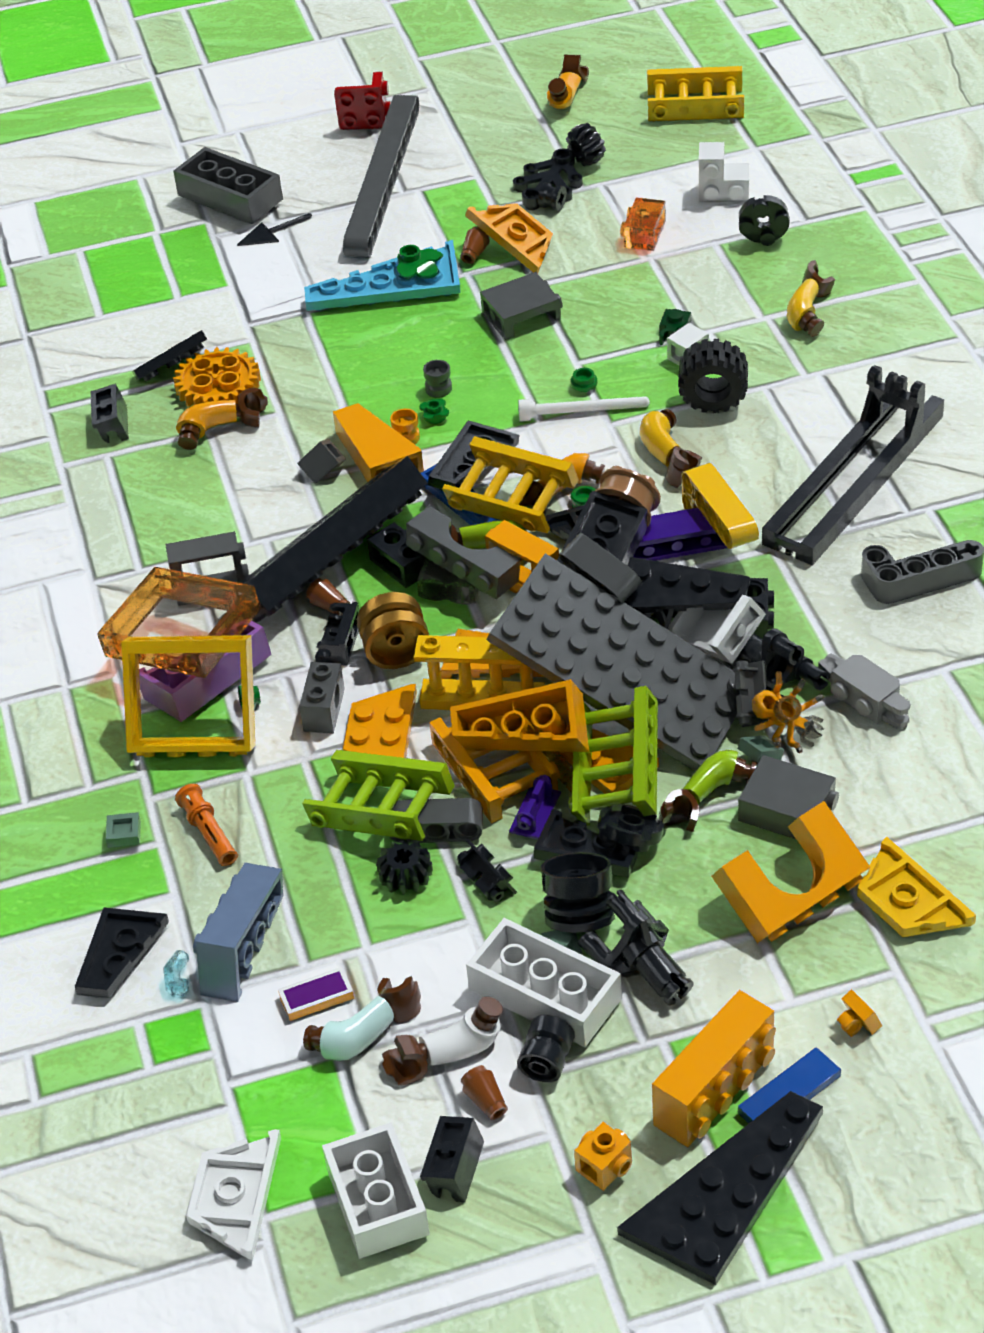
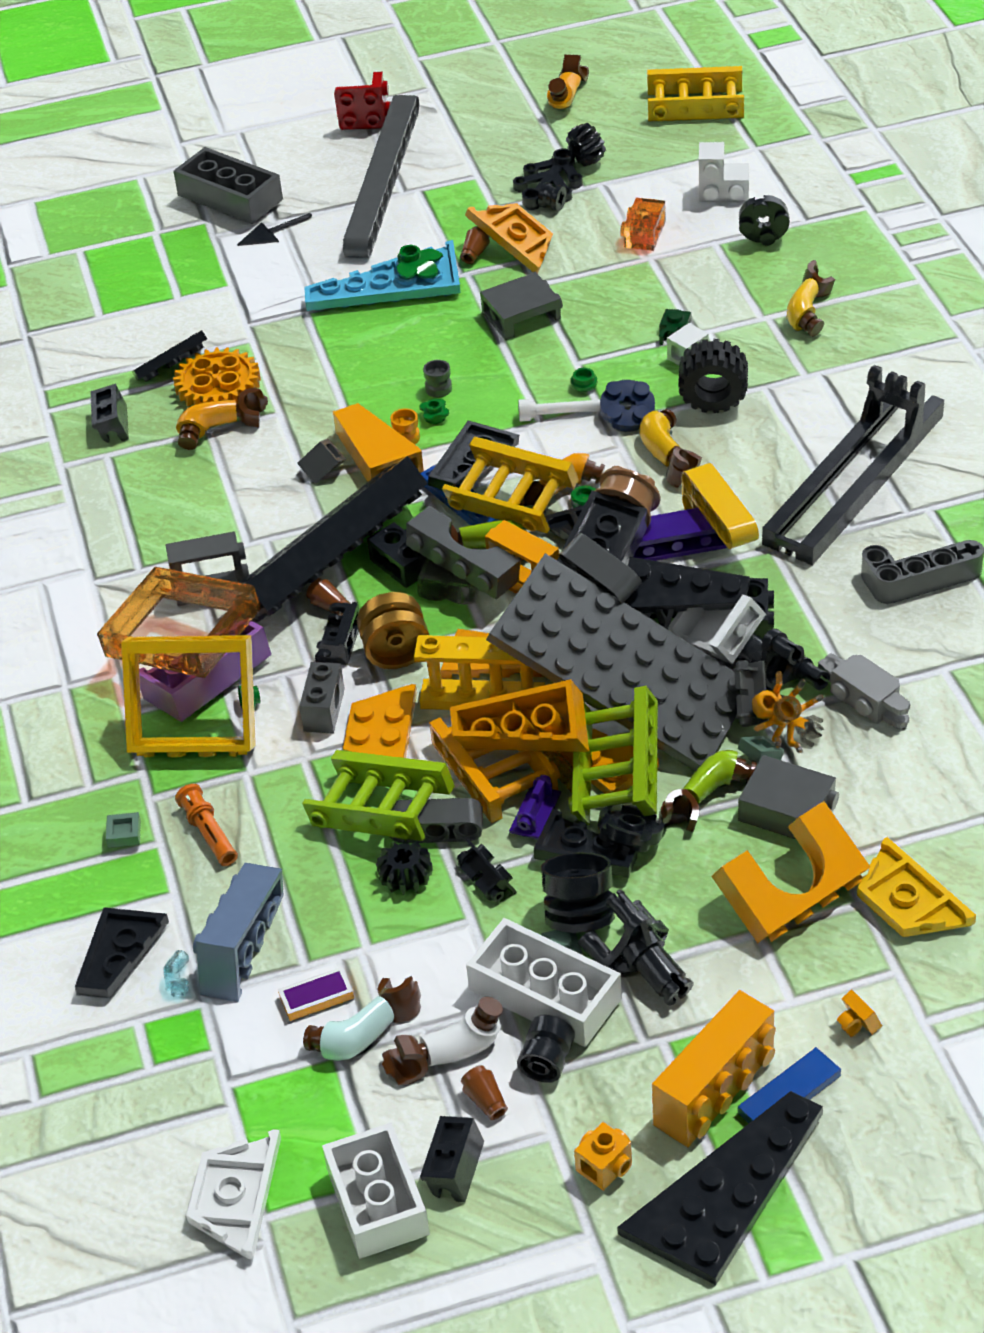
none -> dark blue plate [600,380,655,432]

